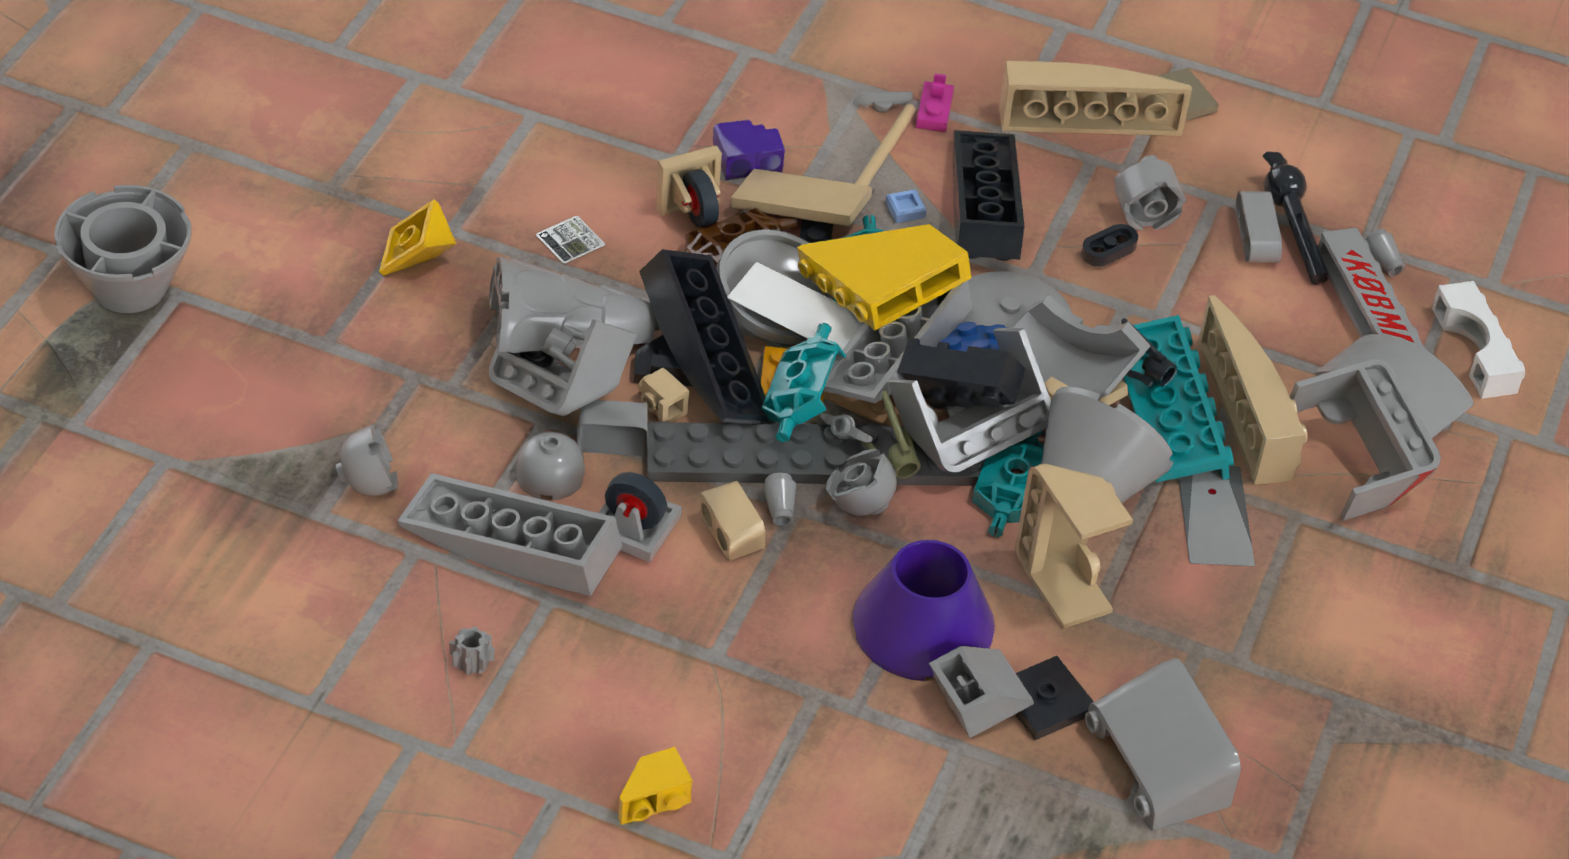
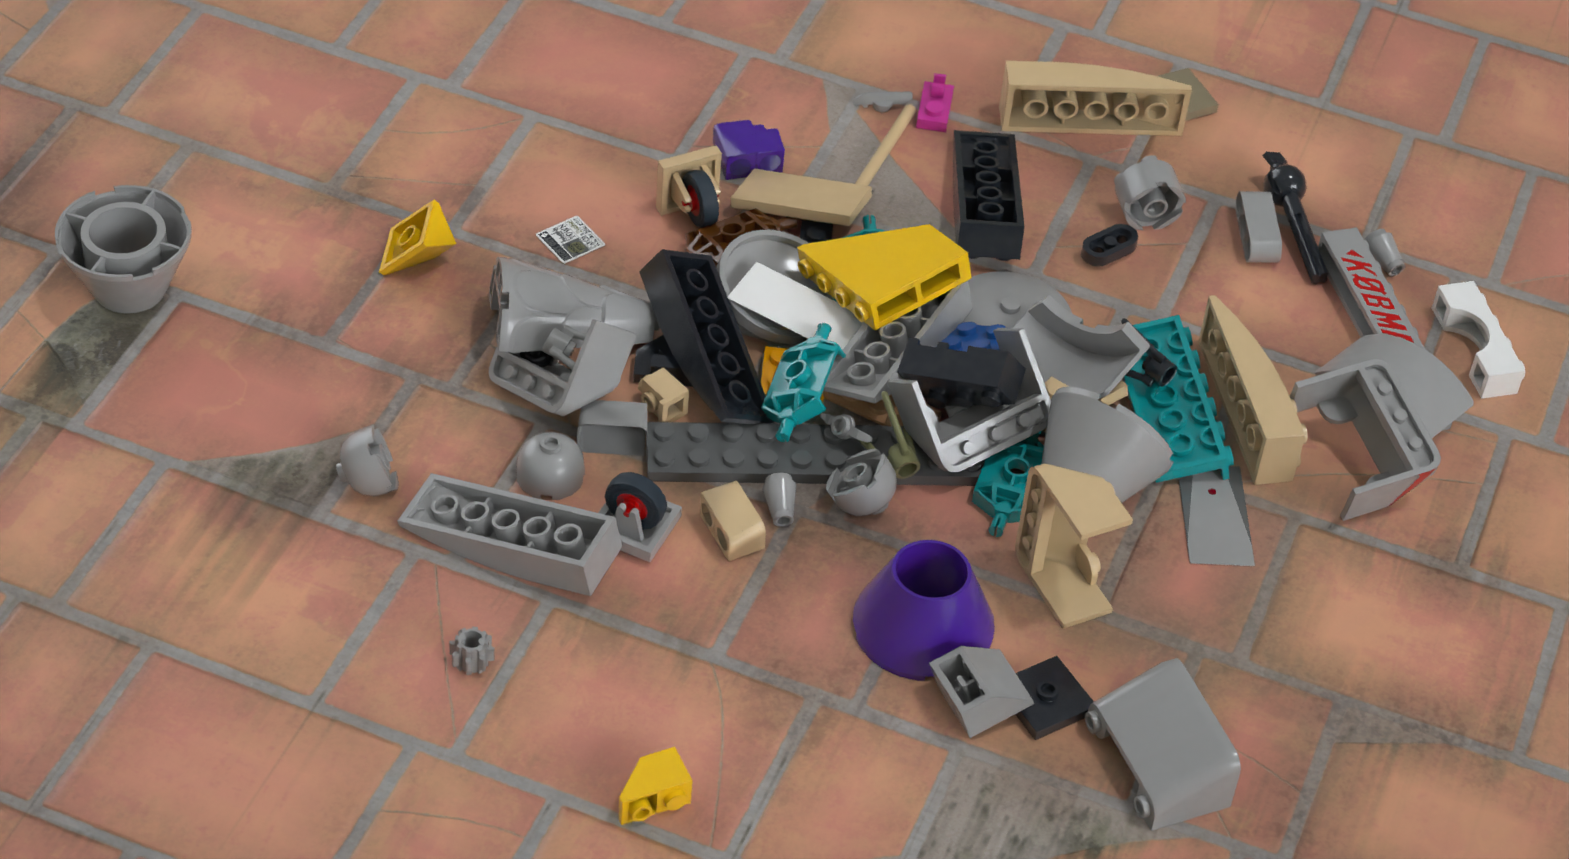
light blue tile [886,189,926,223] -> none

